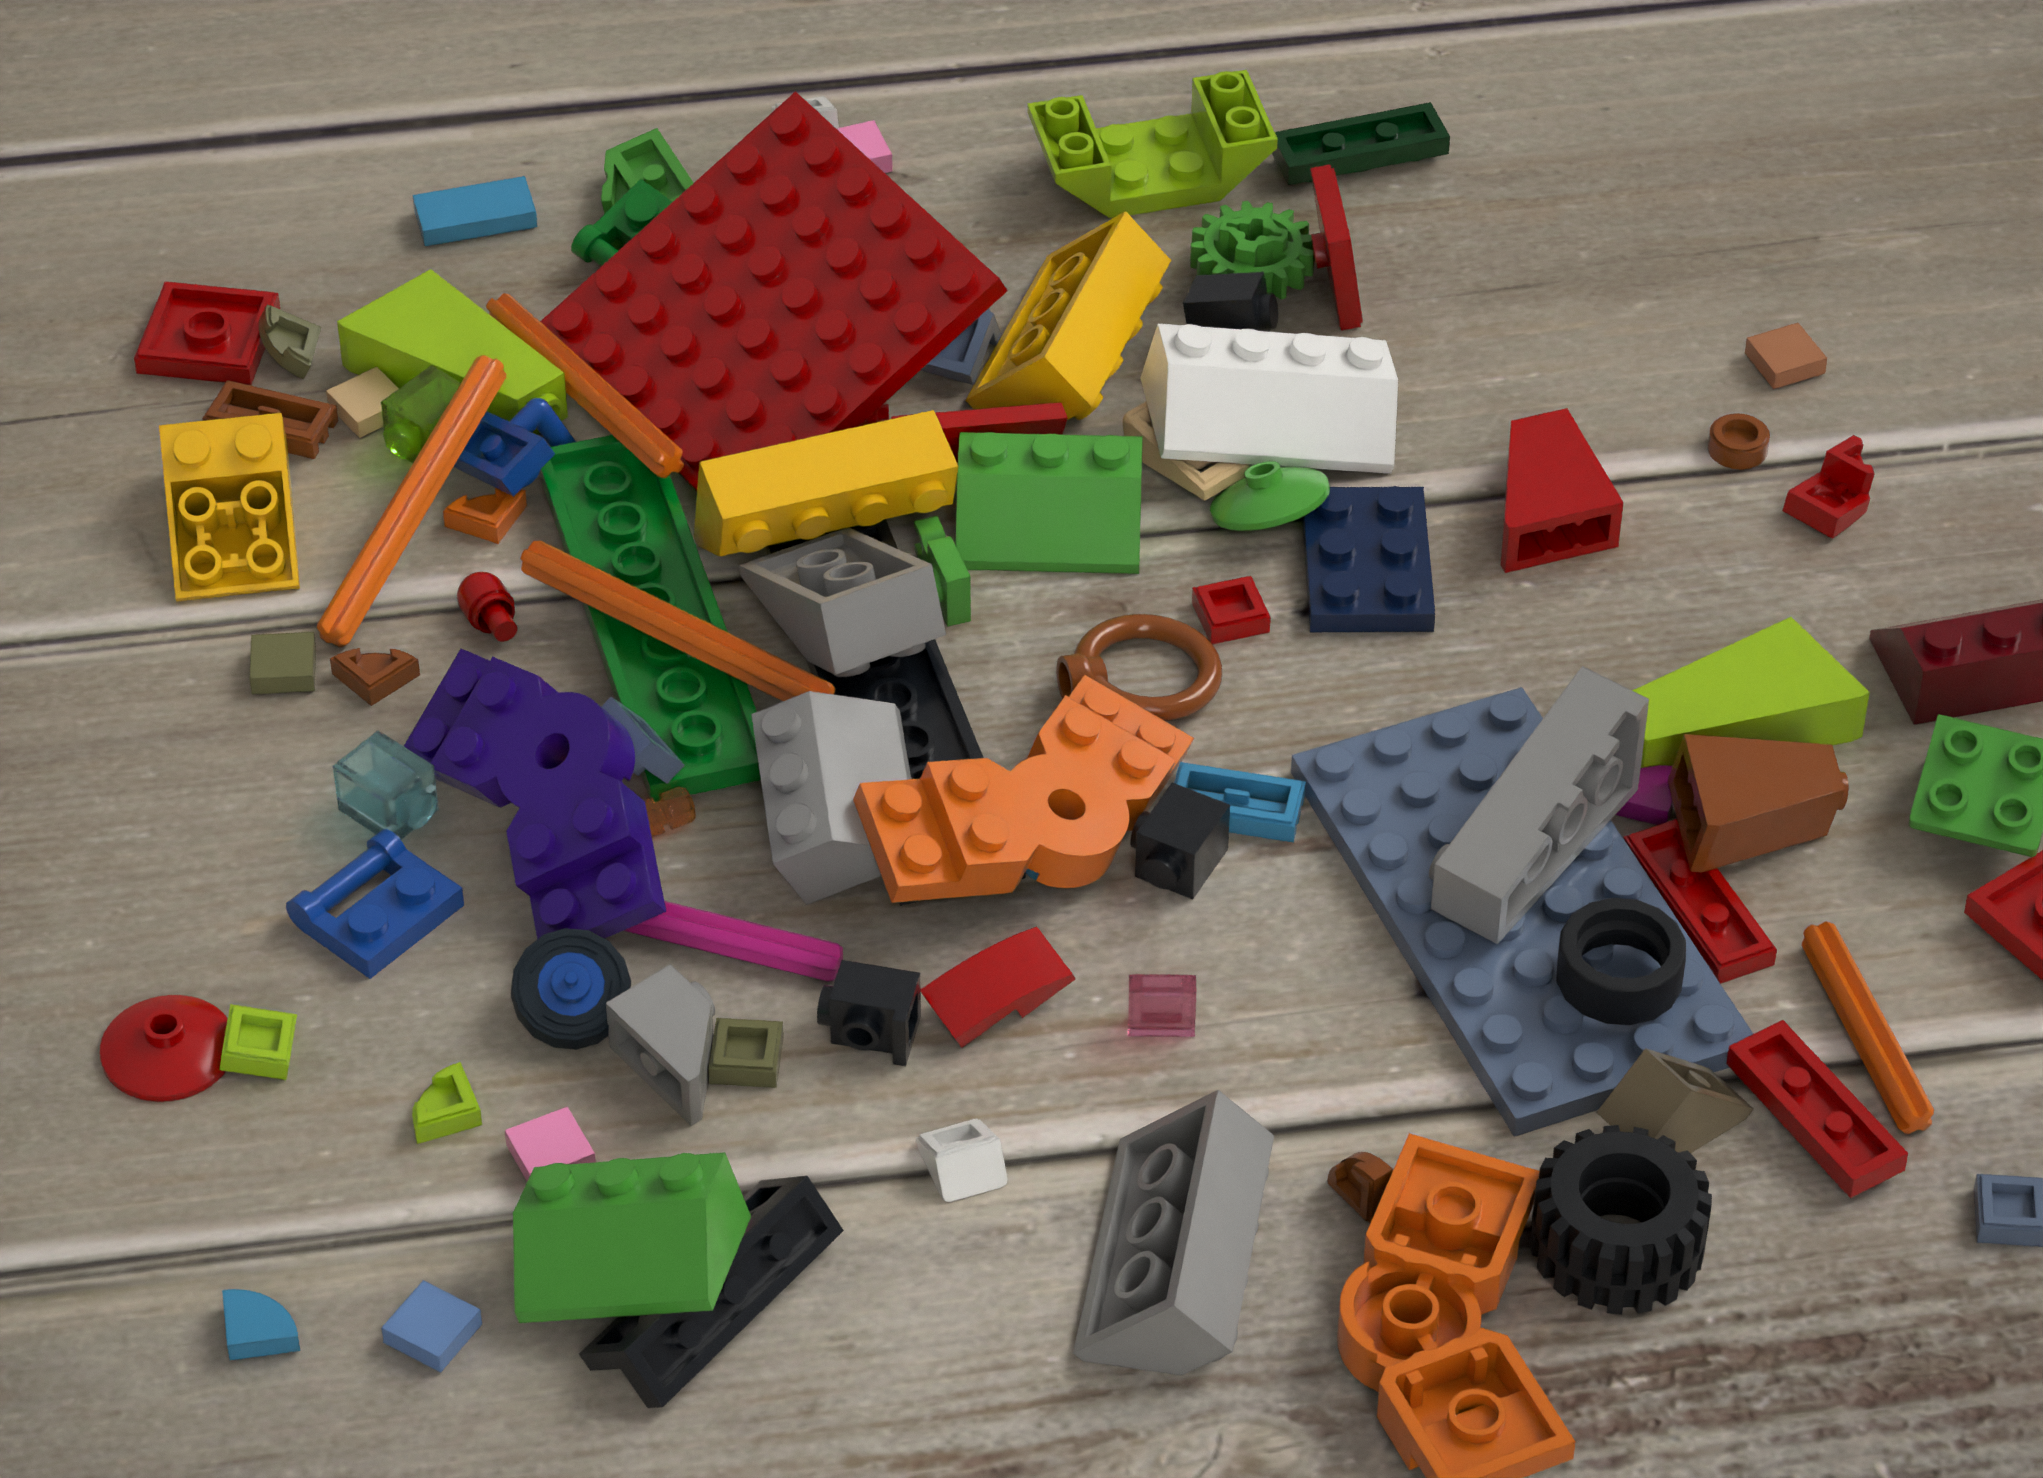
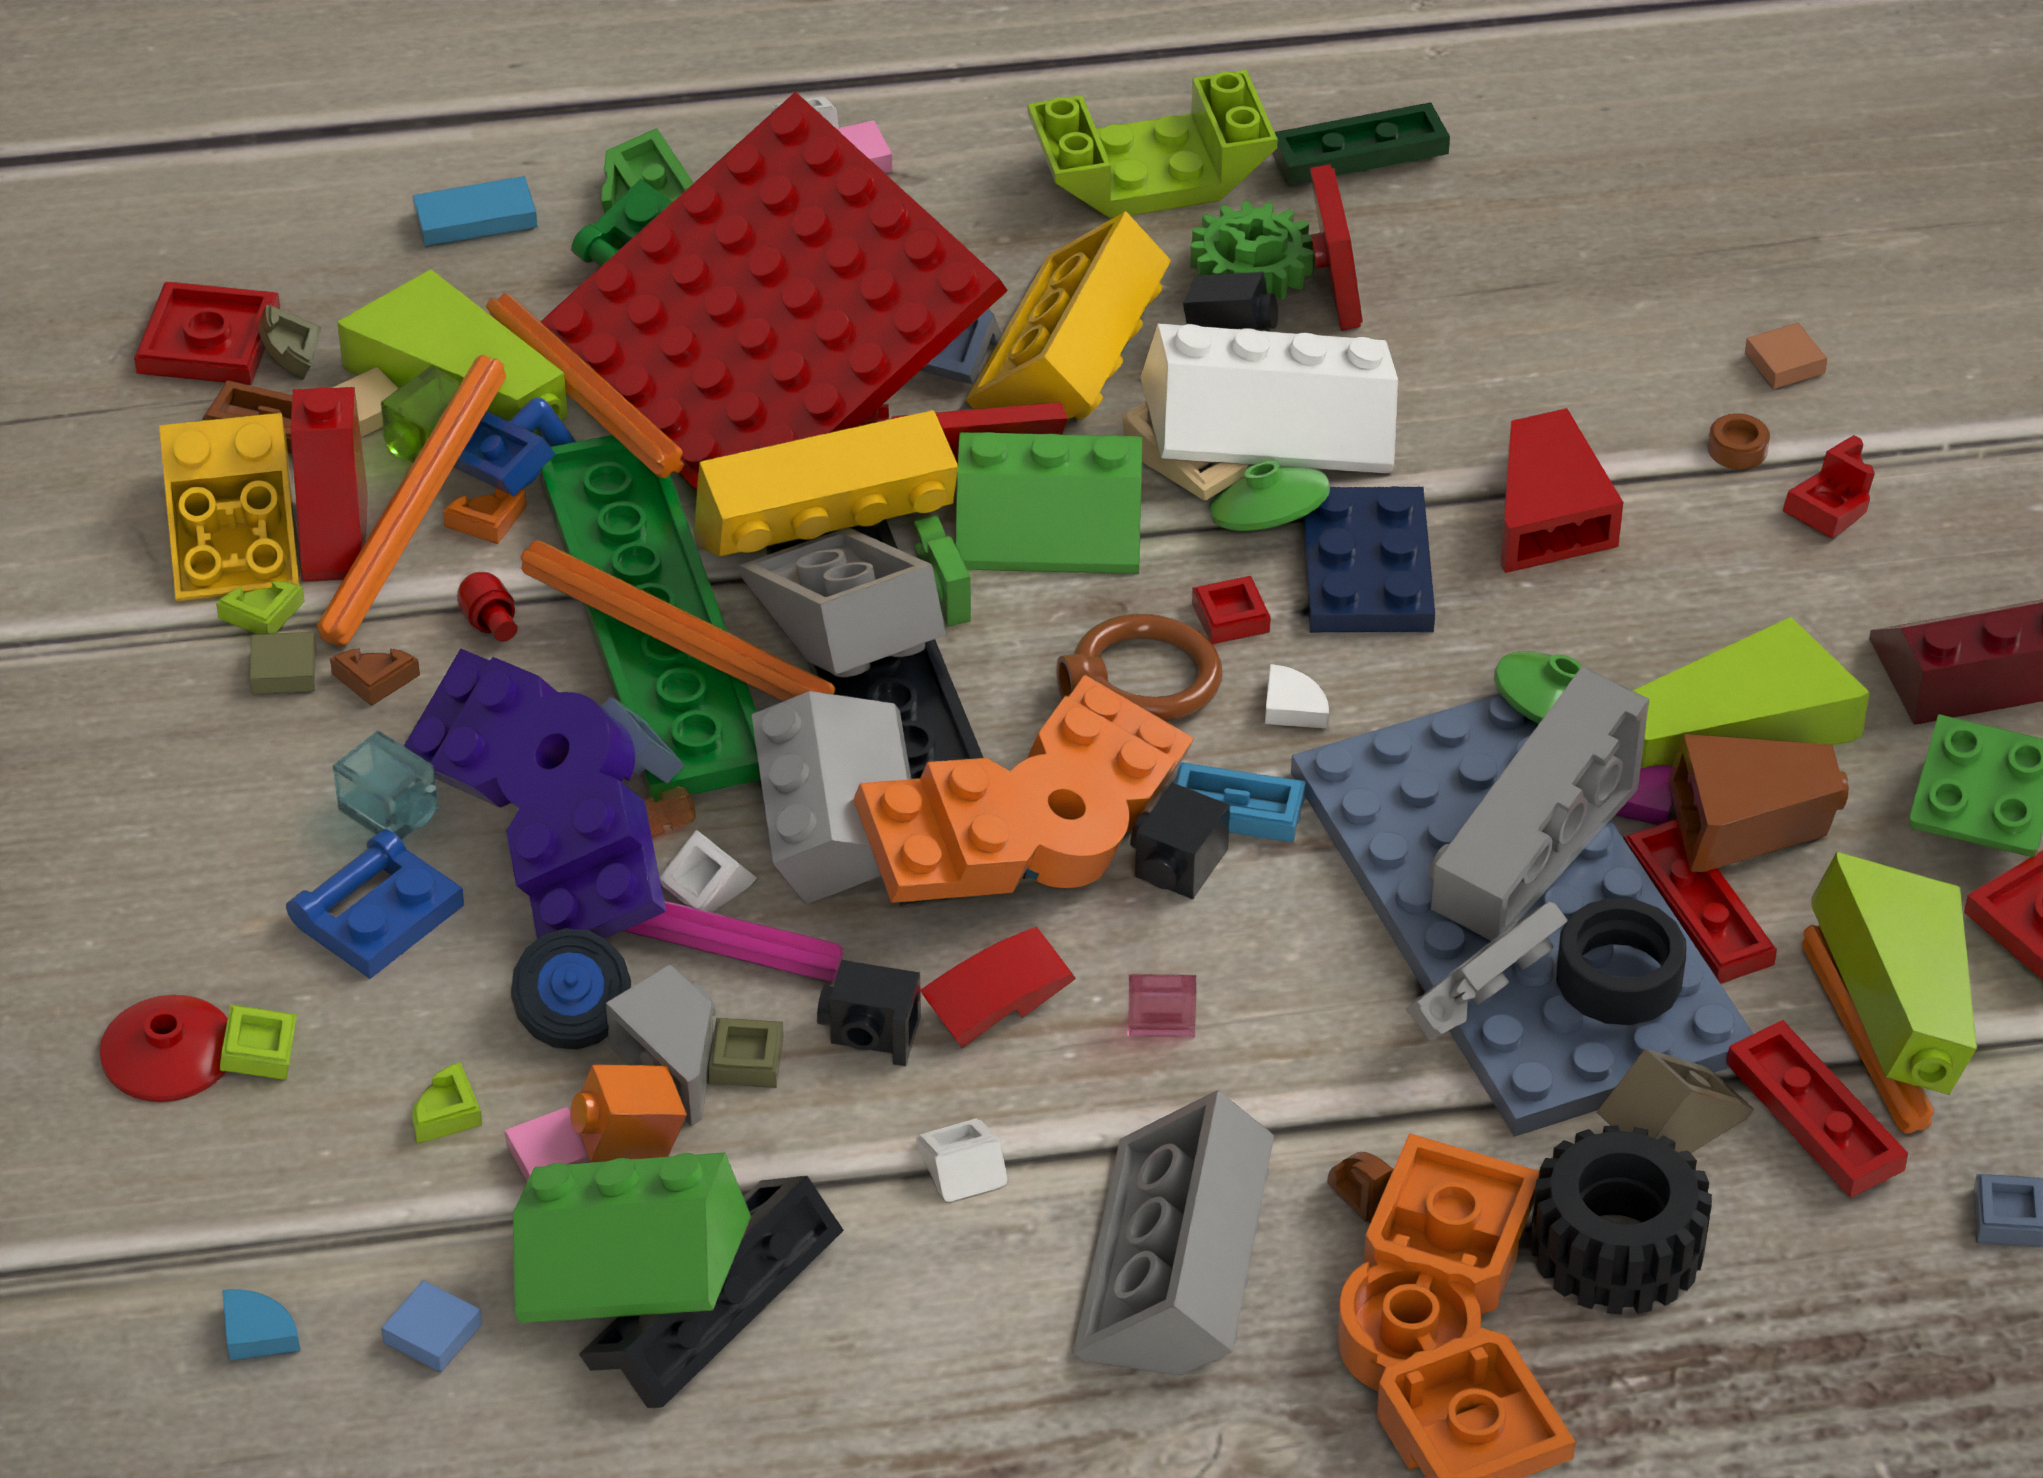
none -> lime tile [216,581,305,634]
none -> red slope [290,387,368,581]
none -> orange brick [570,1064,687,1162]
none -> white slope [660,830,757,912]
none -> white tile [1265,664,1329,729]
none -> light grey hinge [1406,901,1568,1041]
none -> bright green dish [1494,651,1582,724]
none -> lime slope [1811,852,1977,1095]

